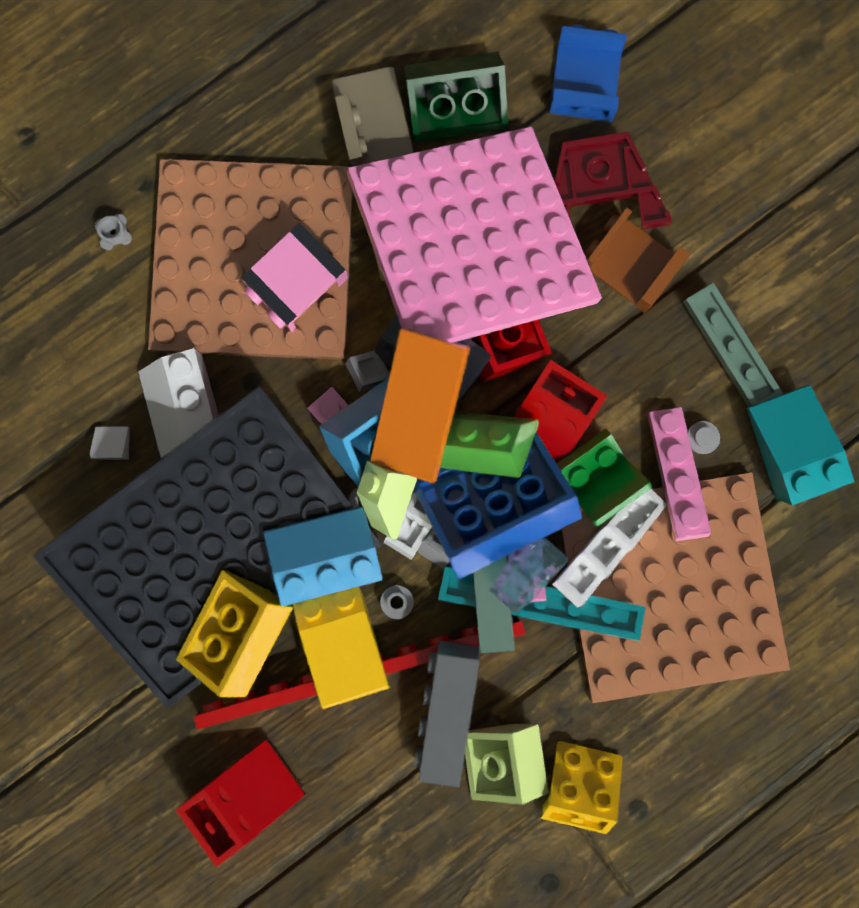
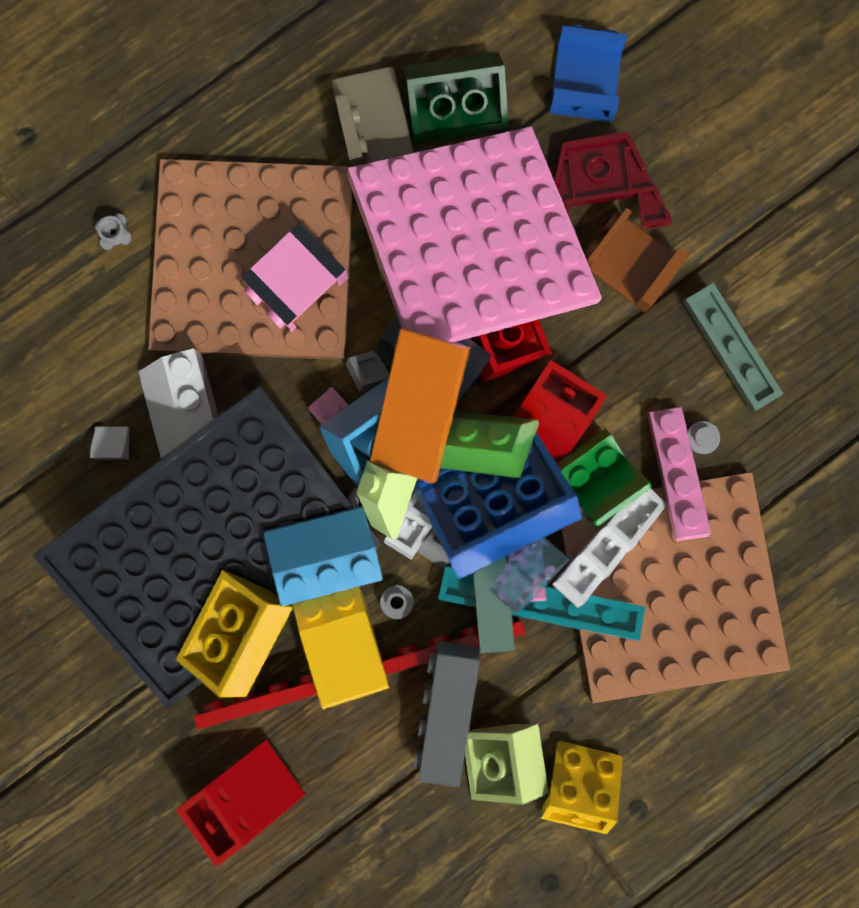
teal slope [747,385,854,506] -> none

